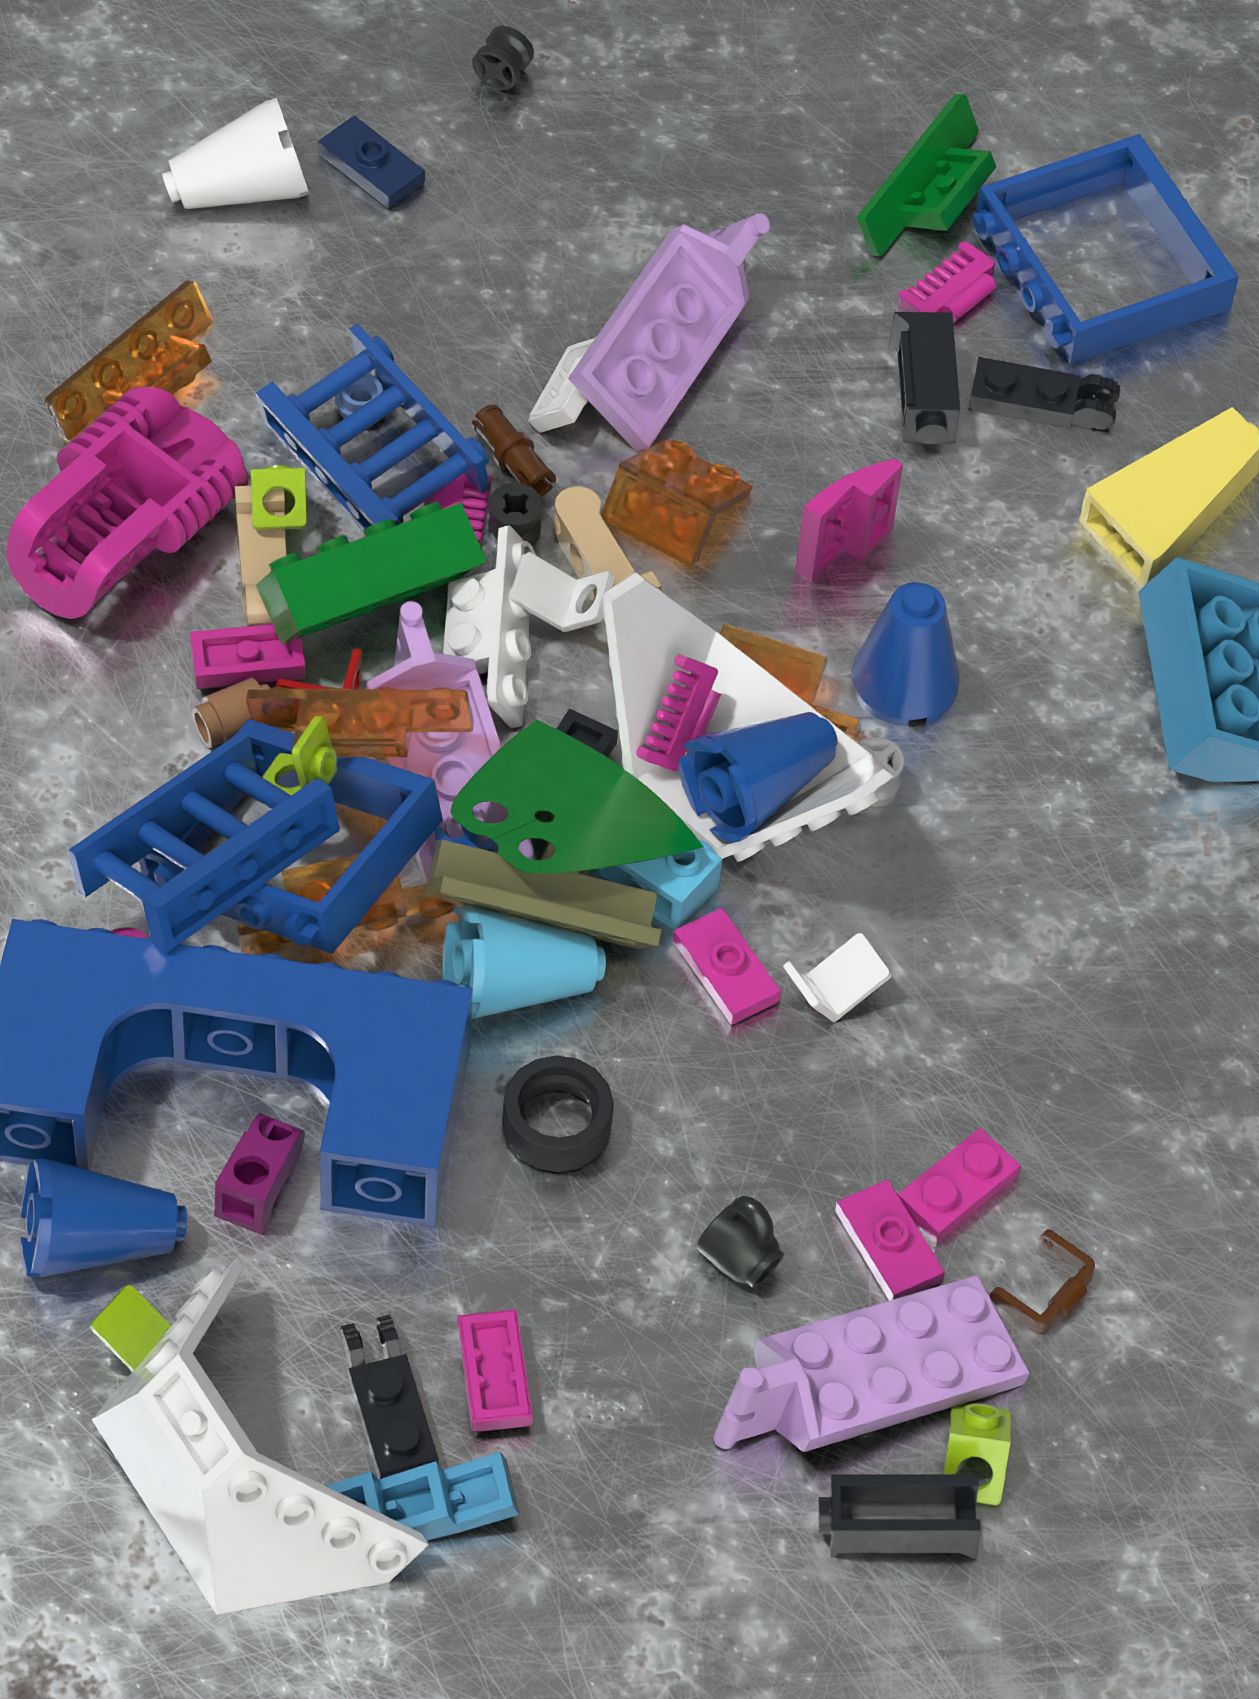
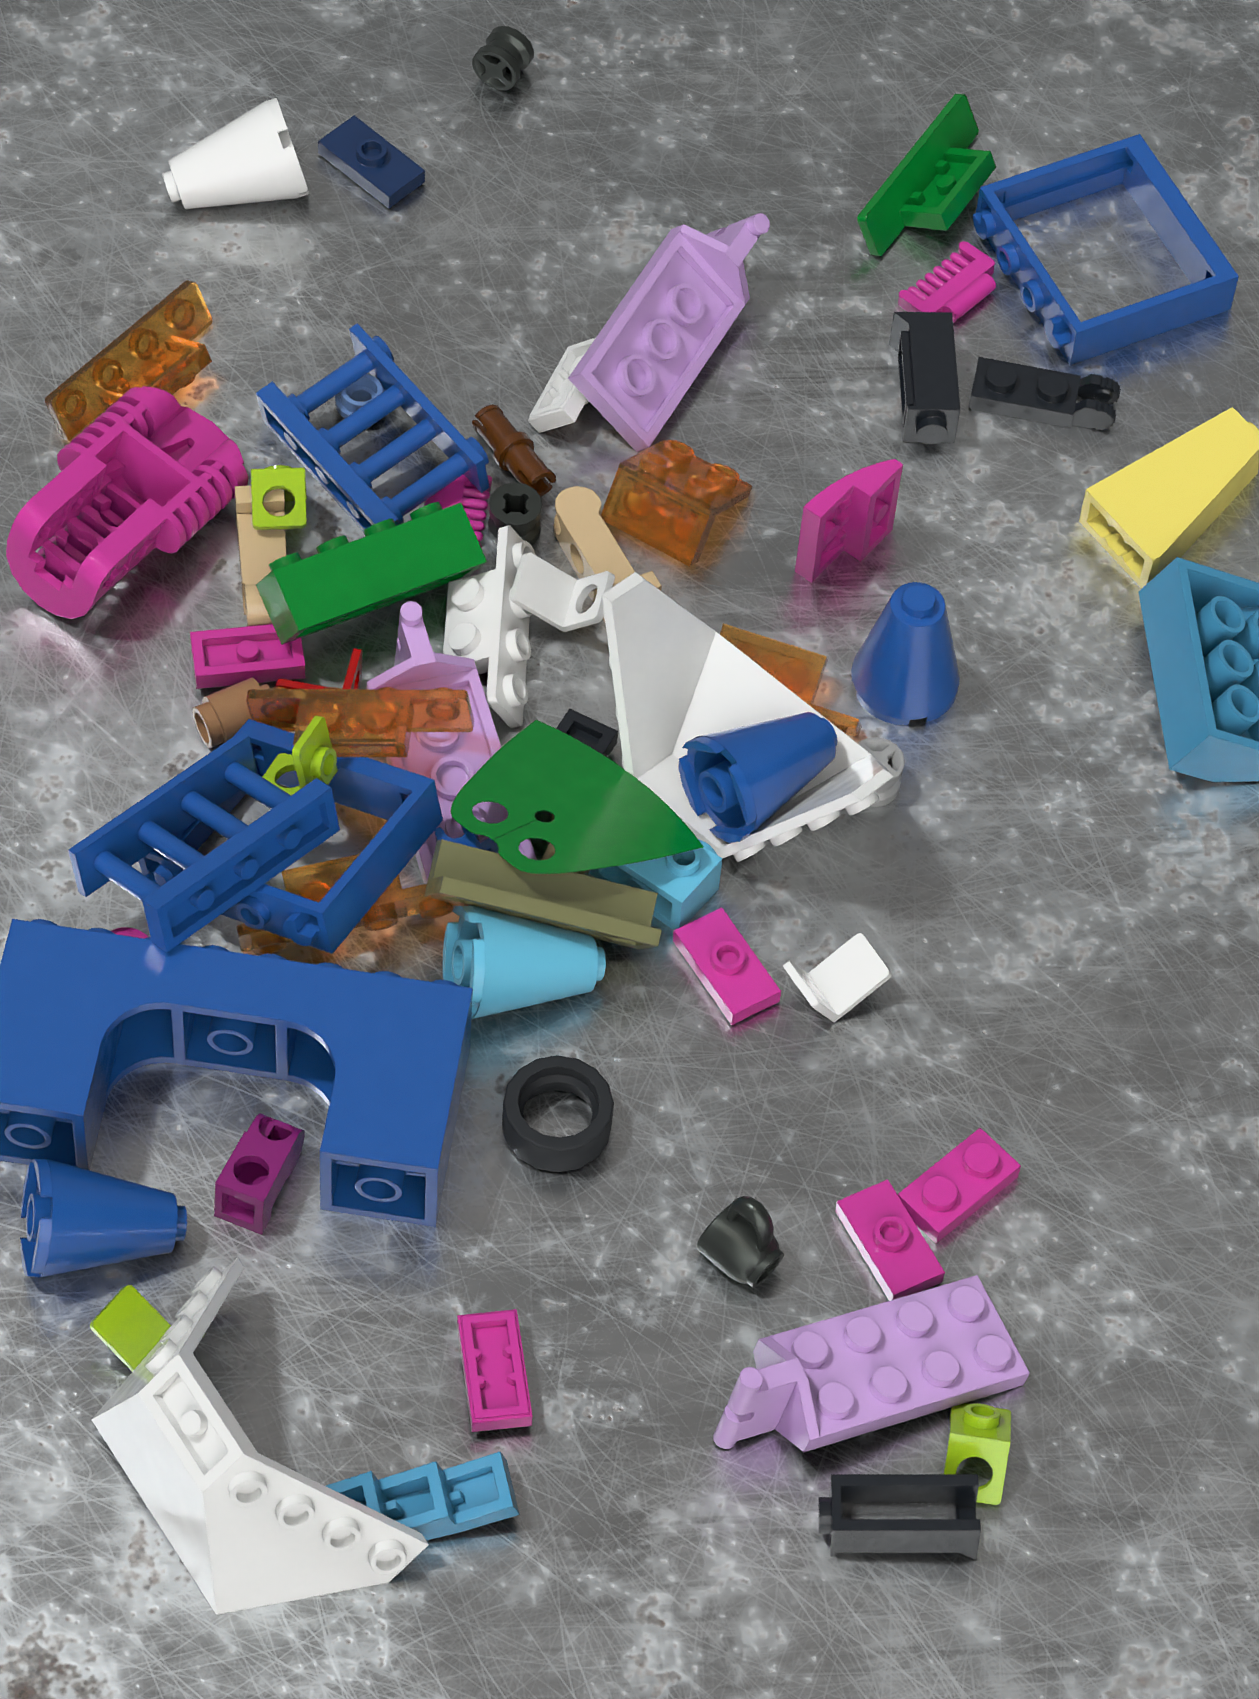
black hinge [340,1314,439,1480] -> none
dark pink piece [636,654,722,771] -> none
reddish brown piece [989,1229,1095,1333] -> none

